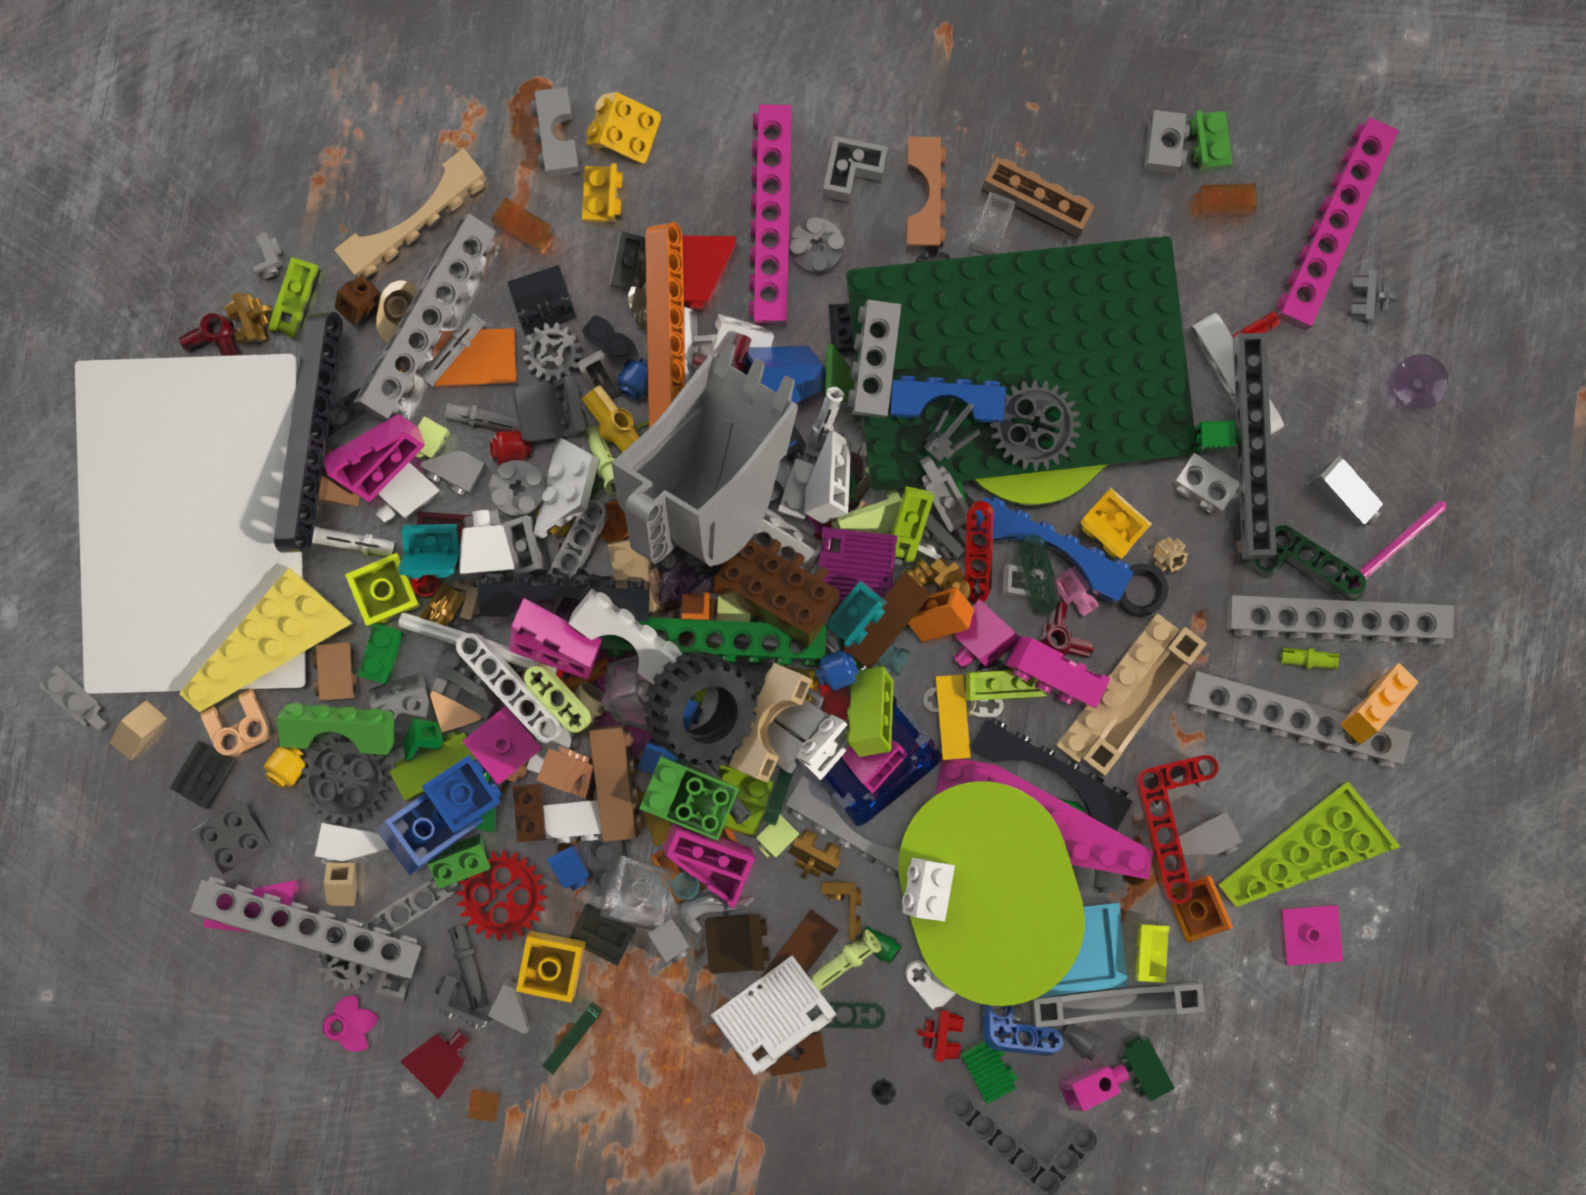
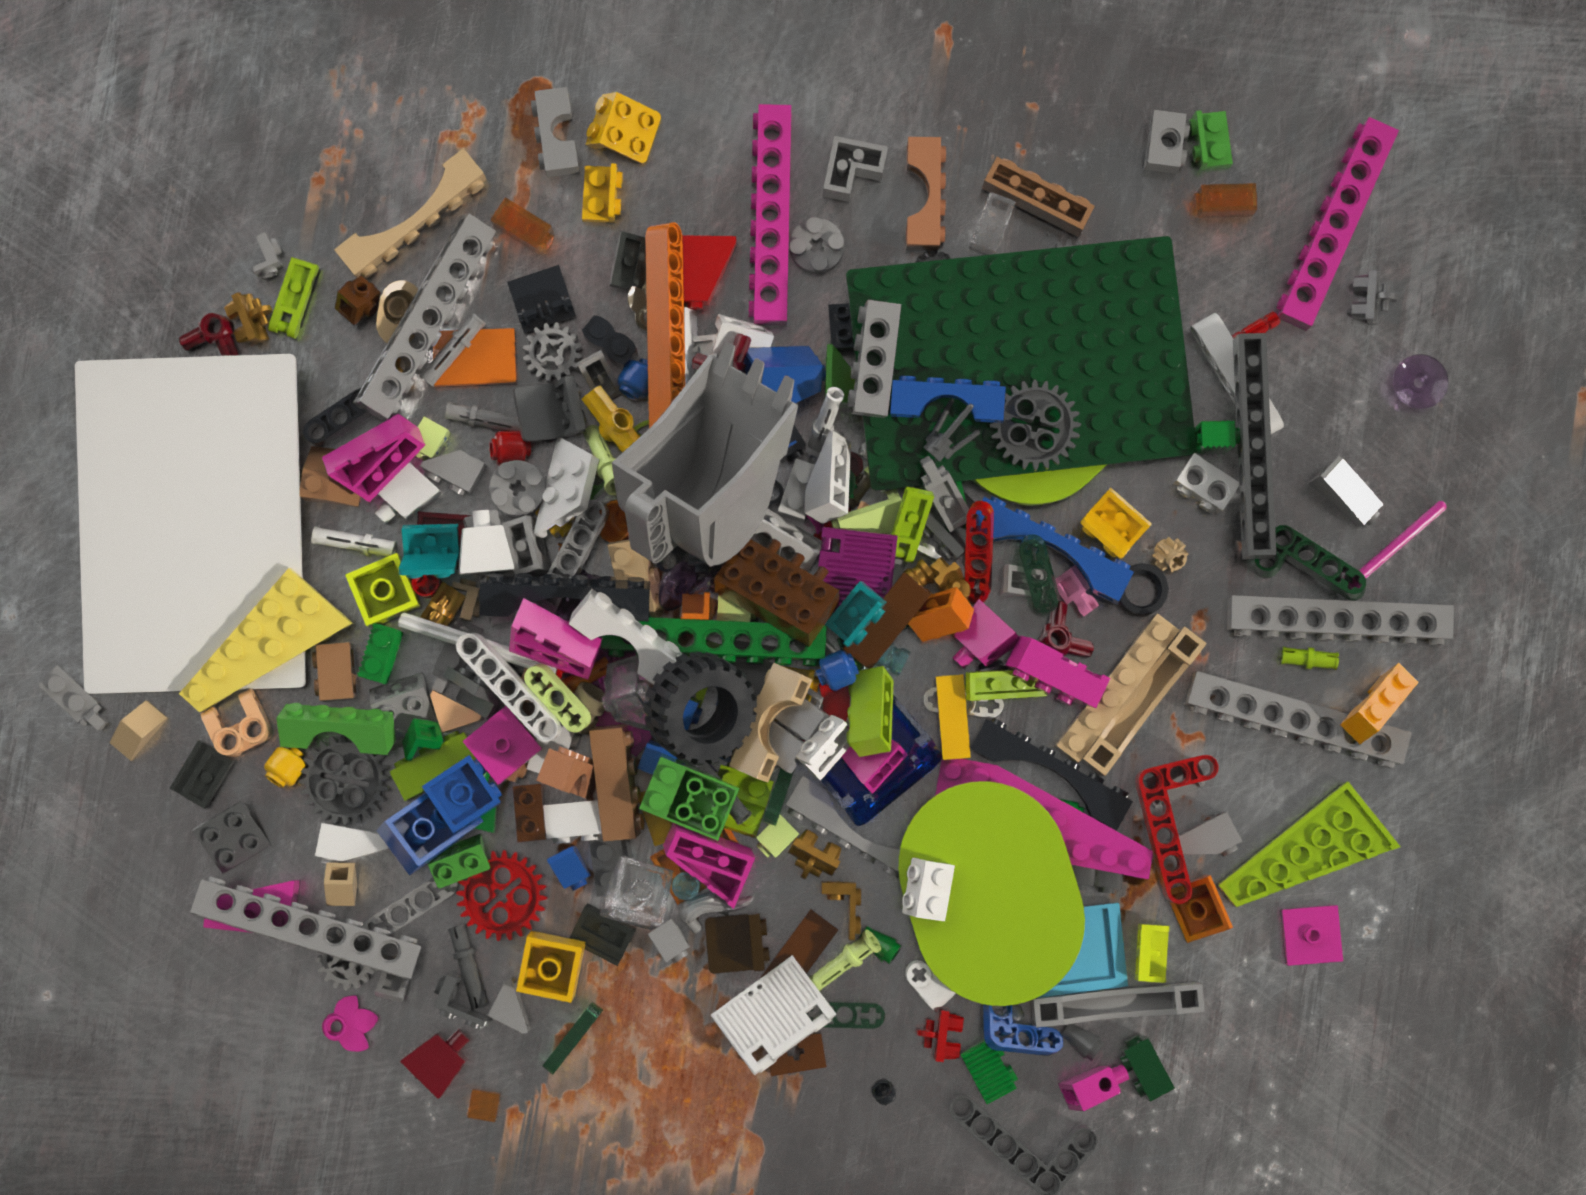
black beam [274,312,343,553] -> none

